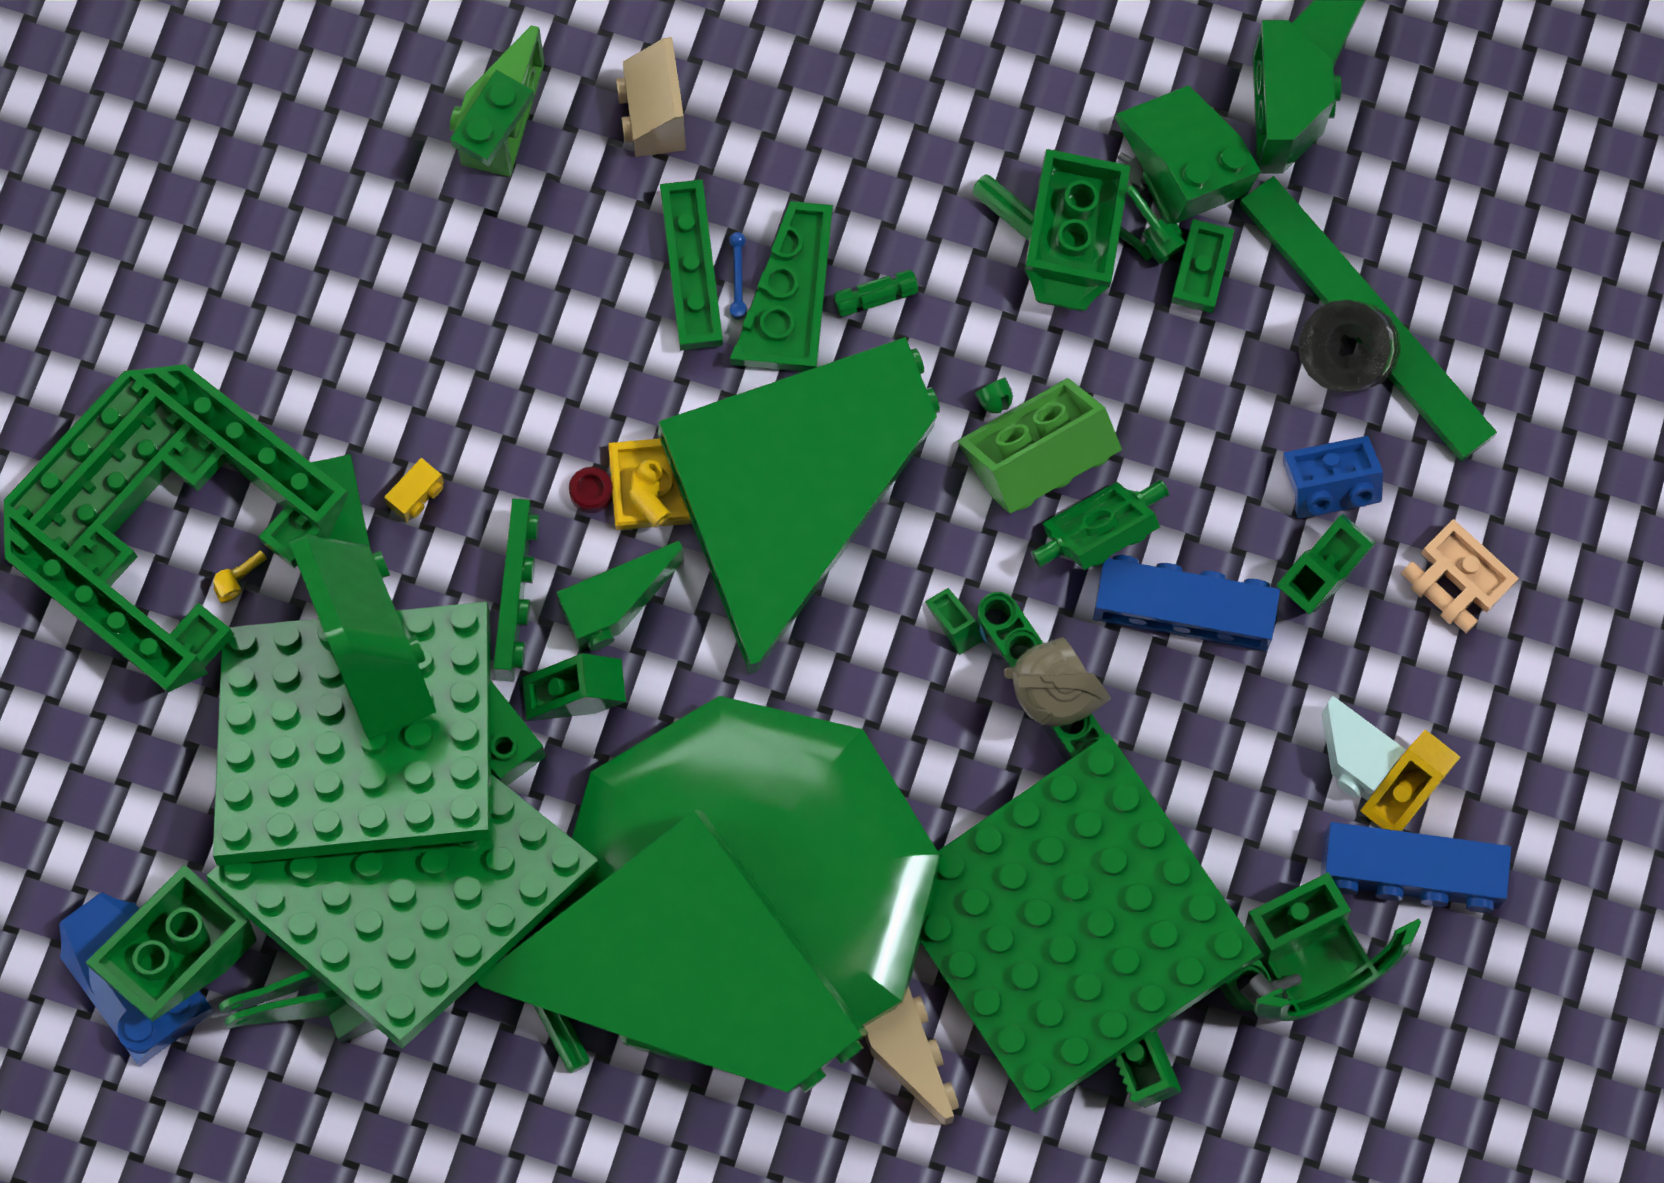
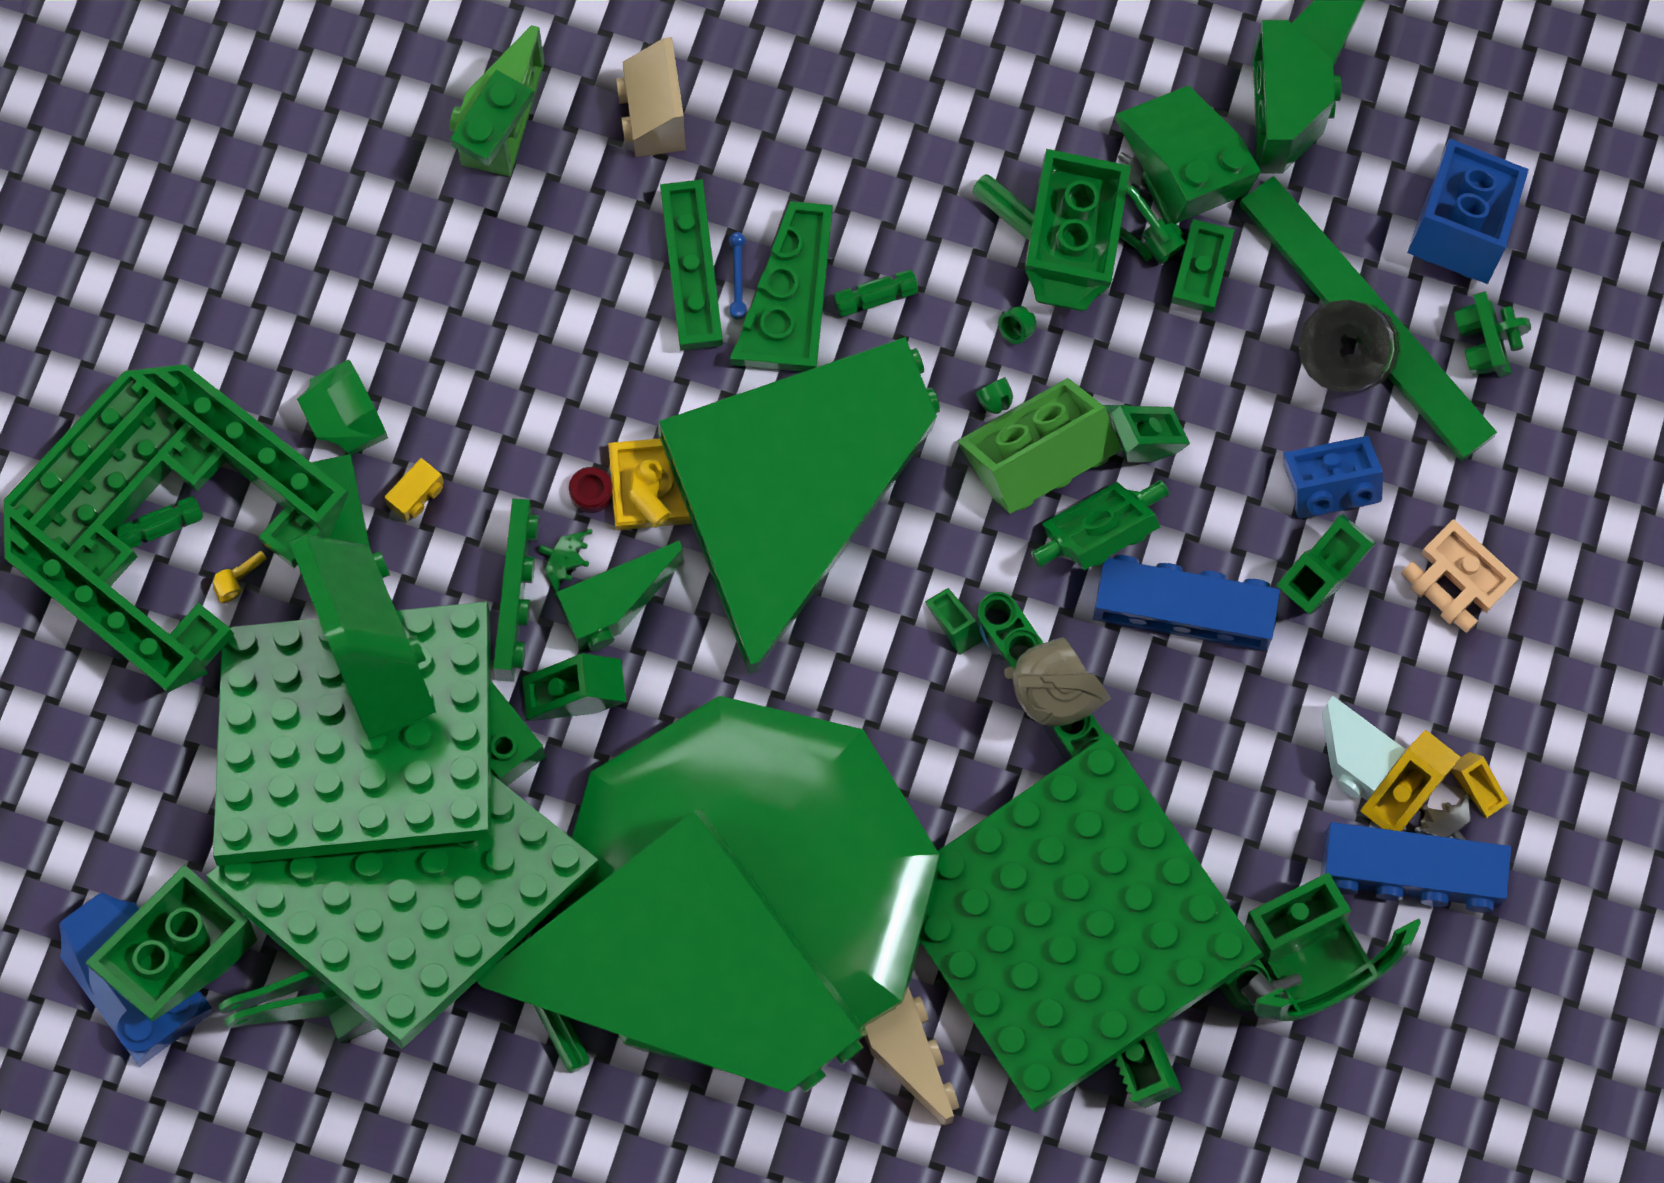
none -> green axle [116,496,203,549]
none -> green slope [297,359,388,456]
none -> green piece [539,529,593,598]
none -> green hinge [998,306,1037,344]
none -> green slope [1103,405,1190,462]
none -> blue slope [1407,138,1529,284]
none -> flat silver piece [1415,793,1470,840]
none -> yellow piece [1450,752,1509,818]
none -> green hips [1454,291,1531,378]

